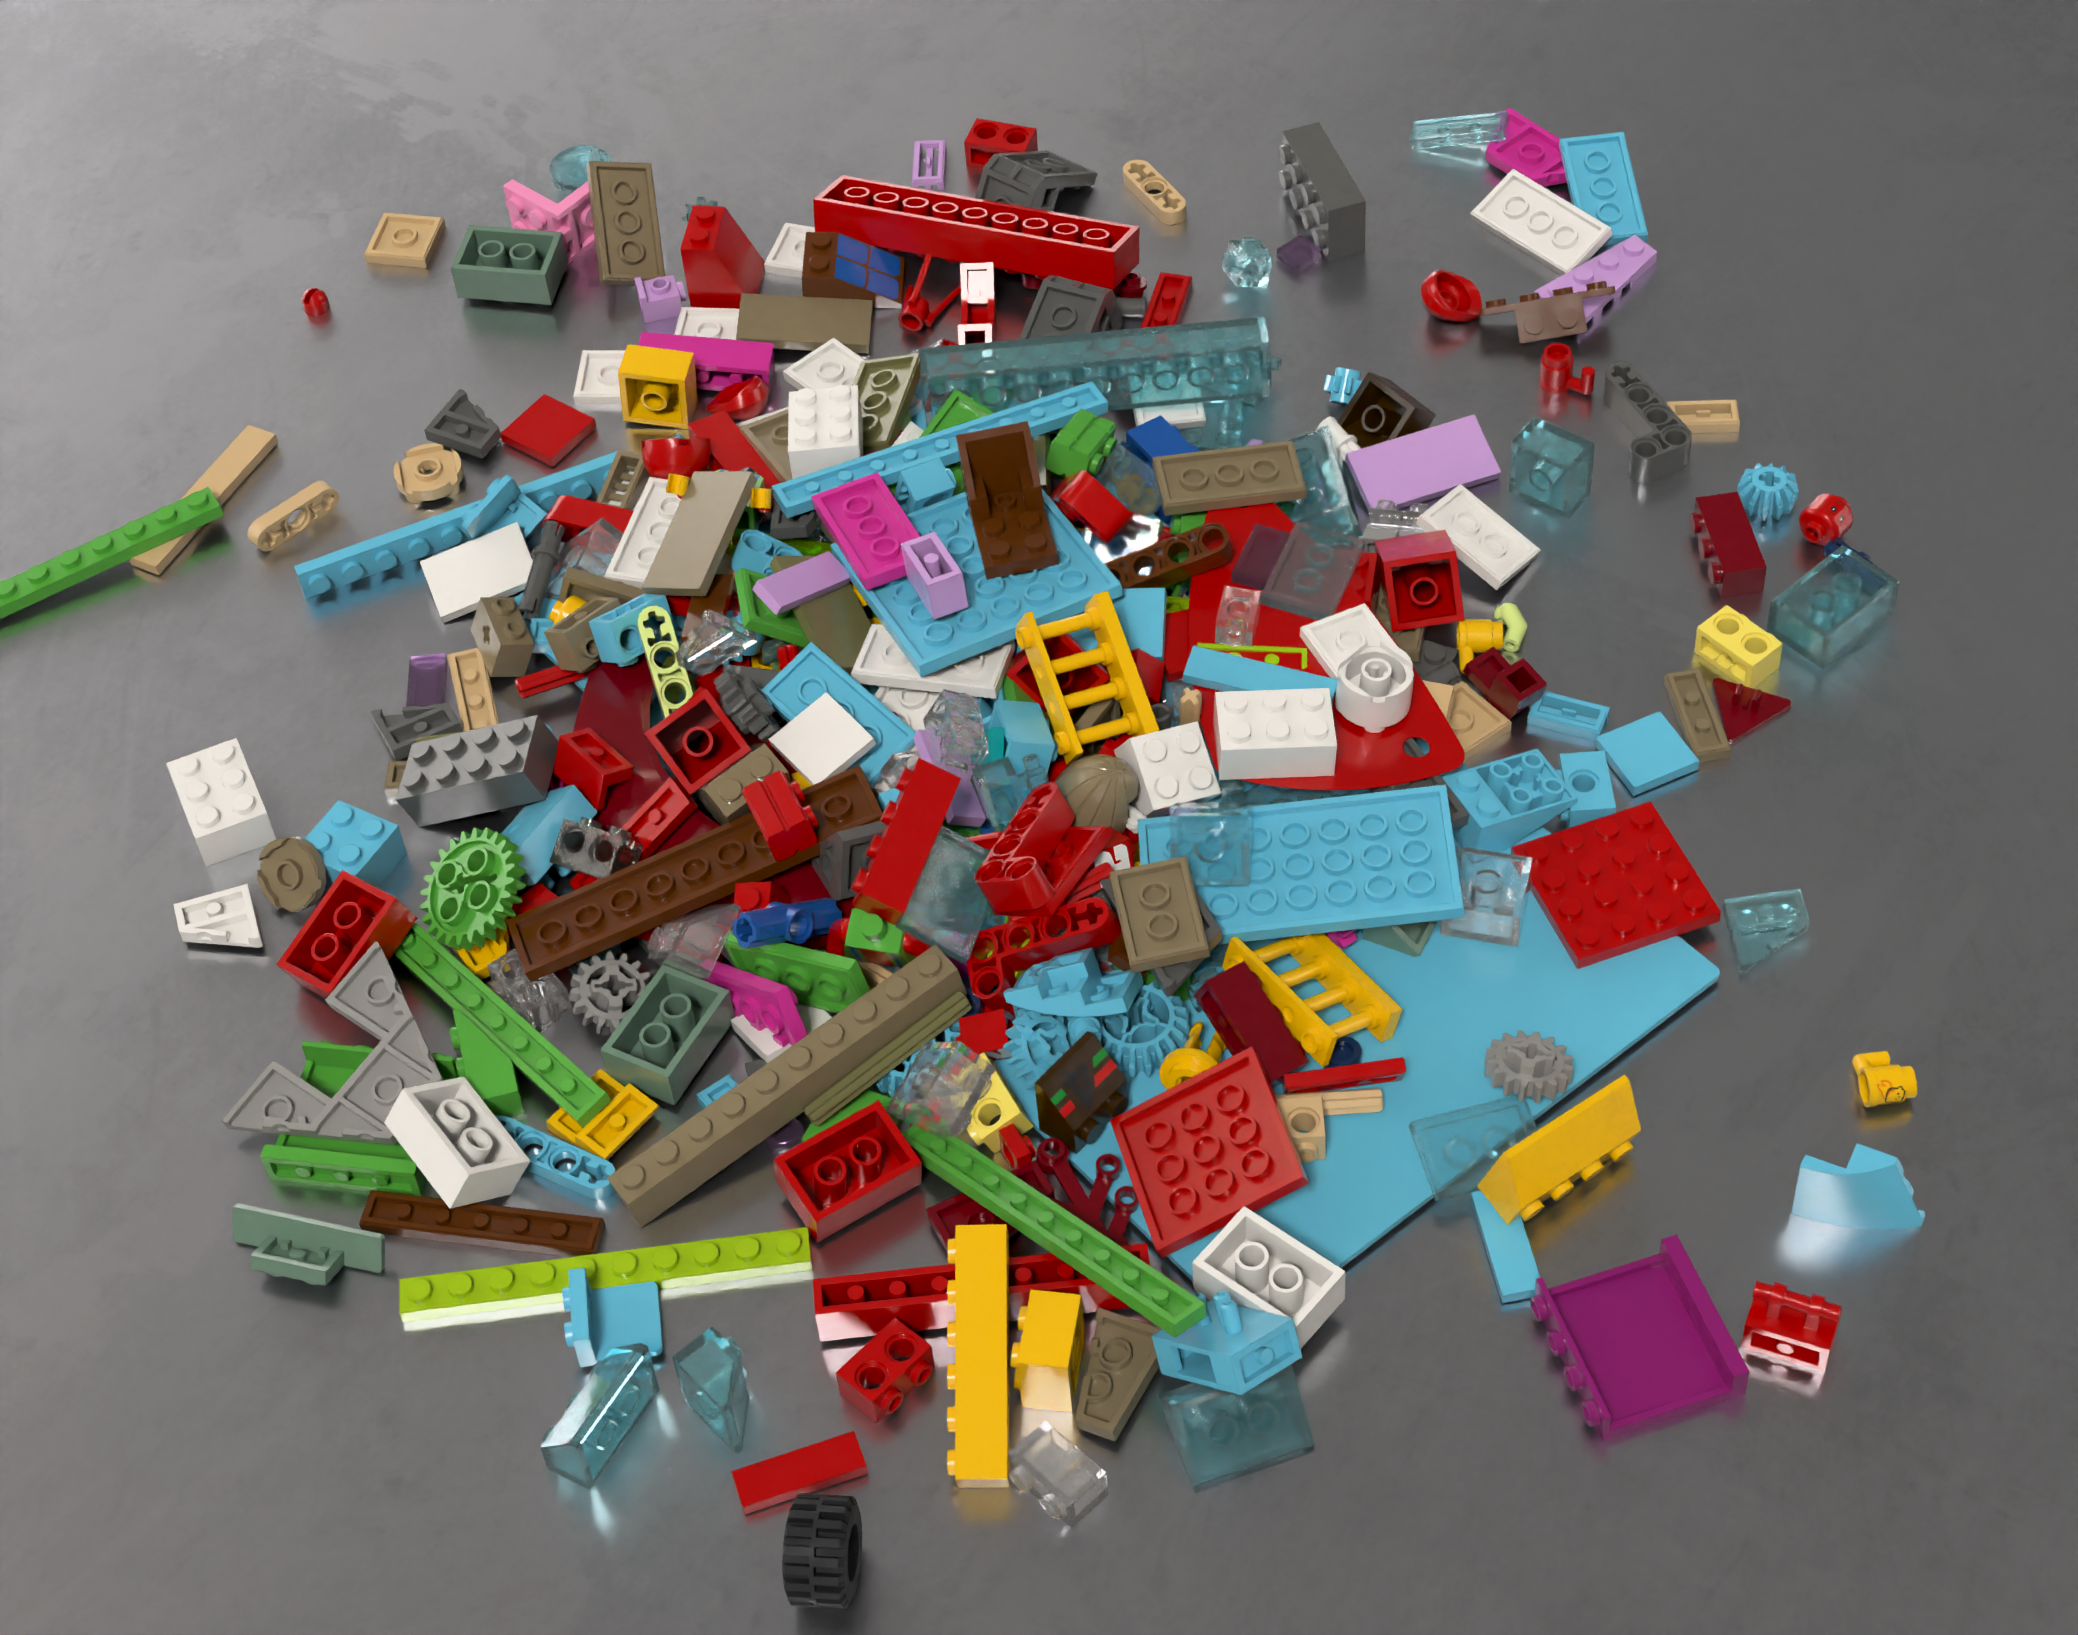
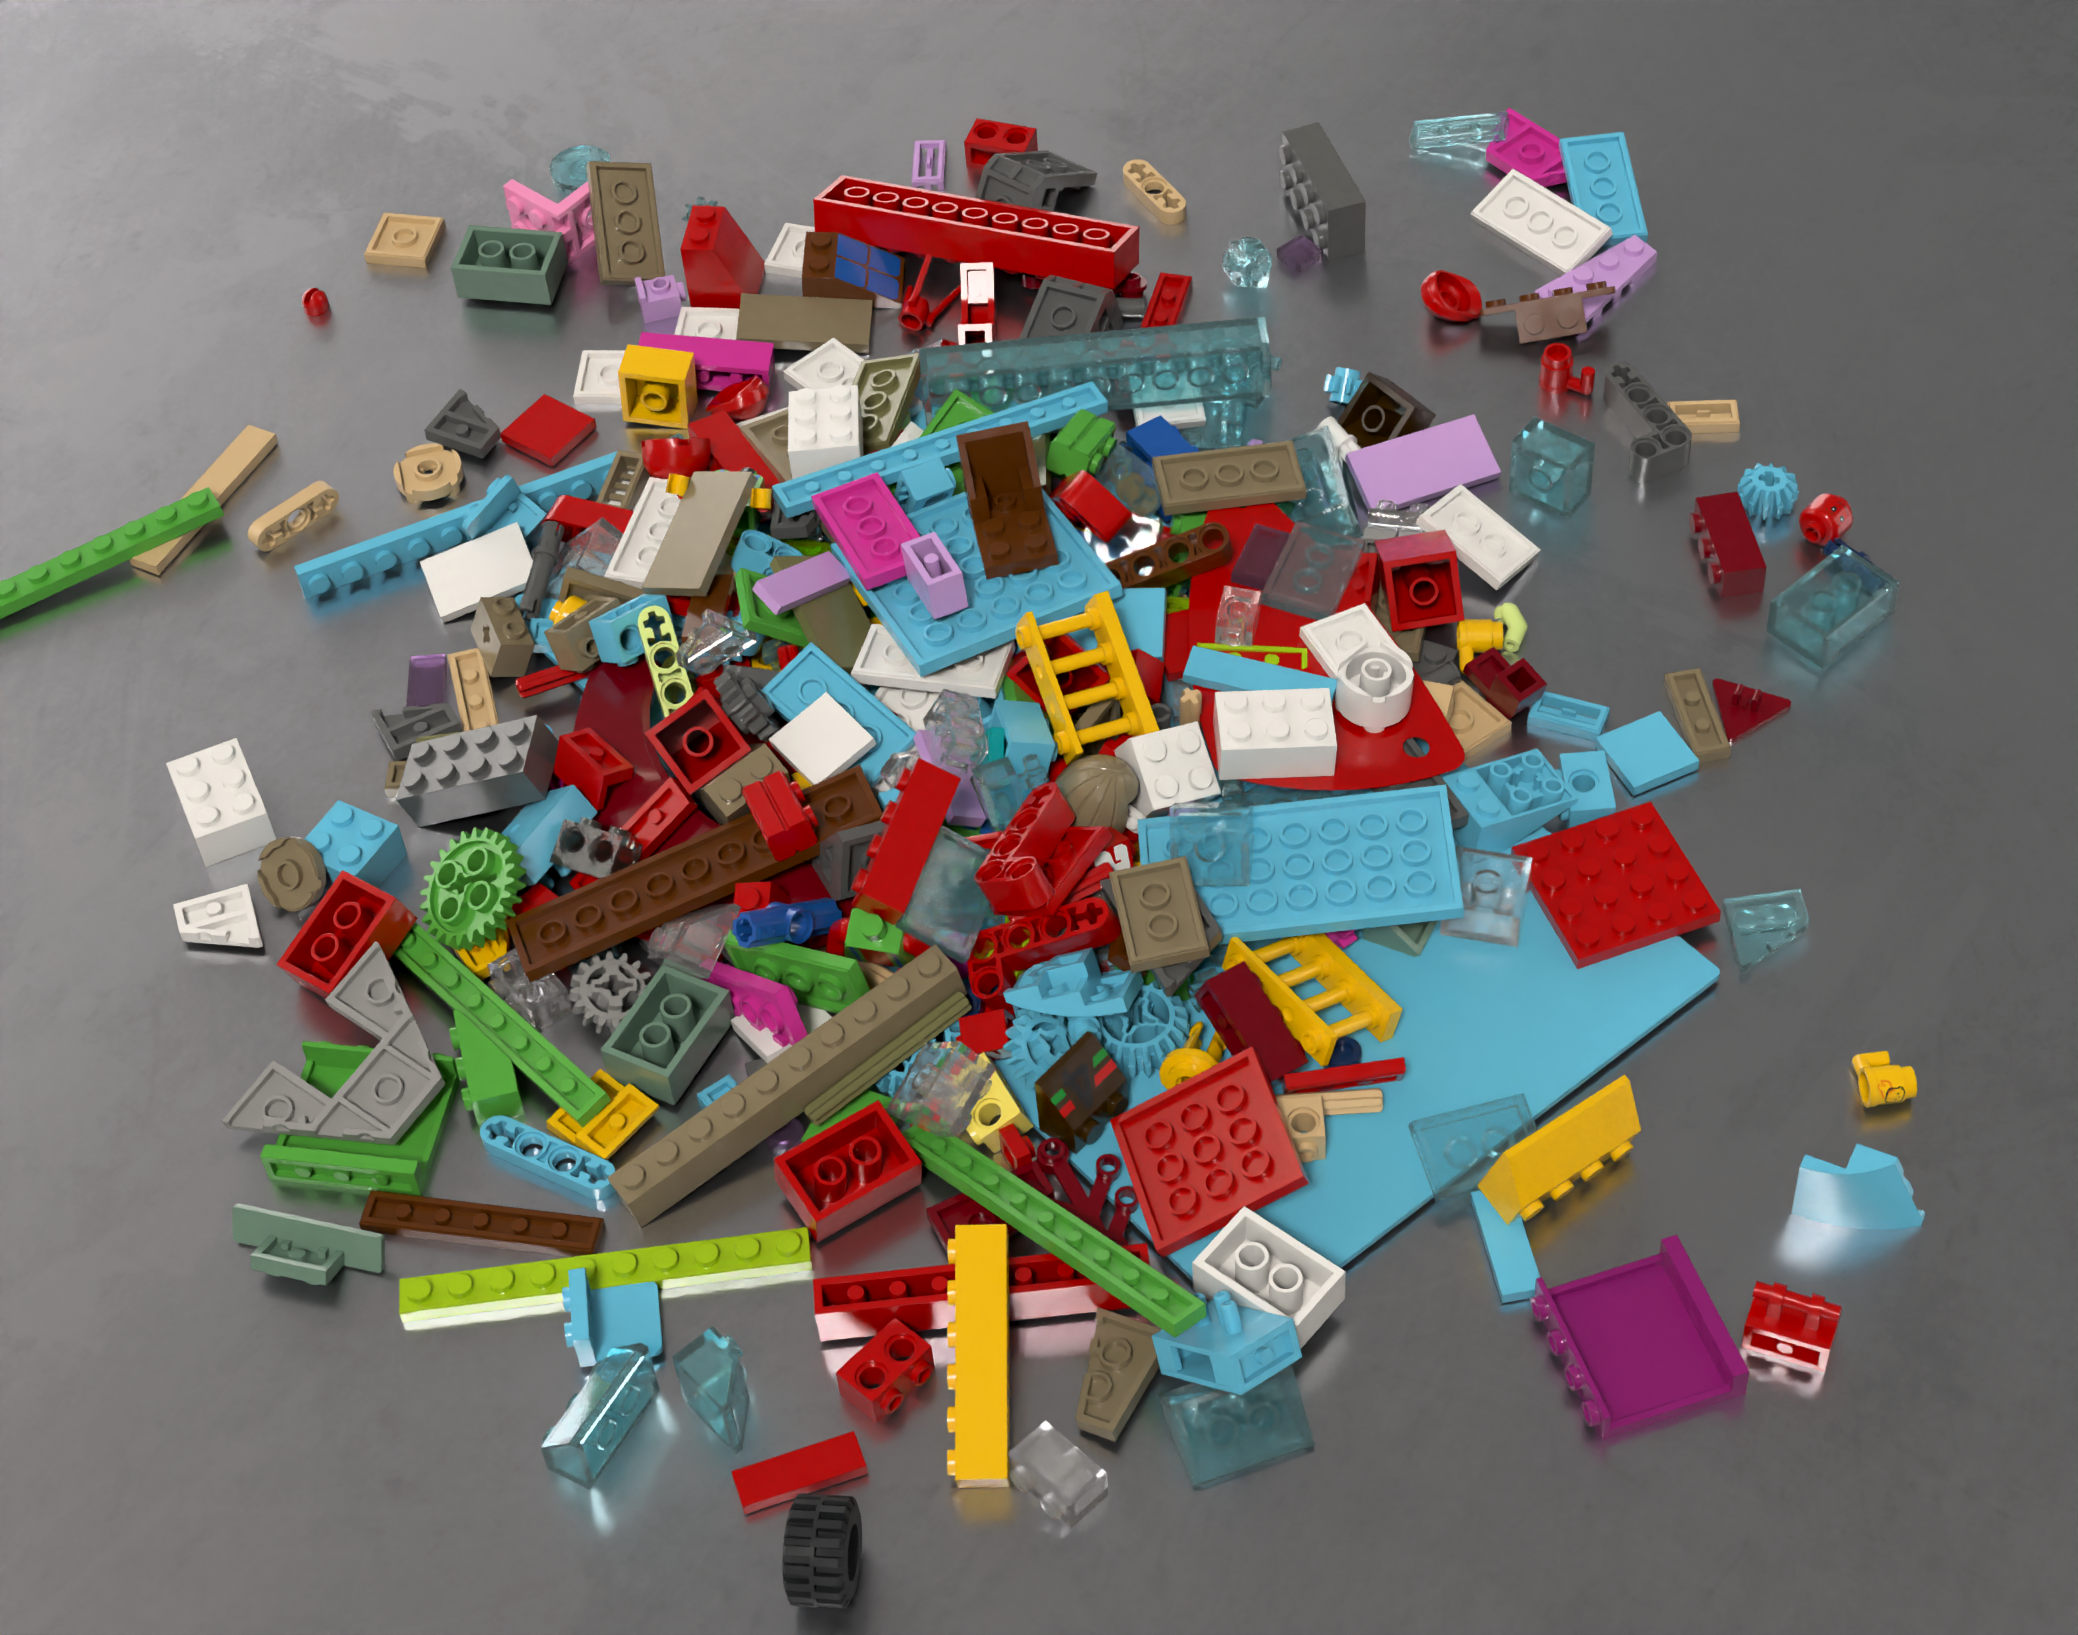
white brick [384,1077,530,1209] -> none
yellow brick [1011,1289,1085,1413] -> none
light grey gear [1484,1030,1574,1103] -> none
light yellow brick [1694,605,1783,688] -> none

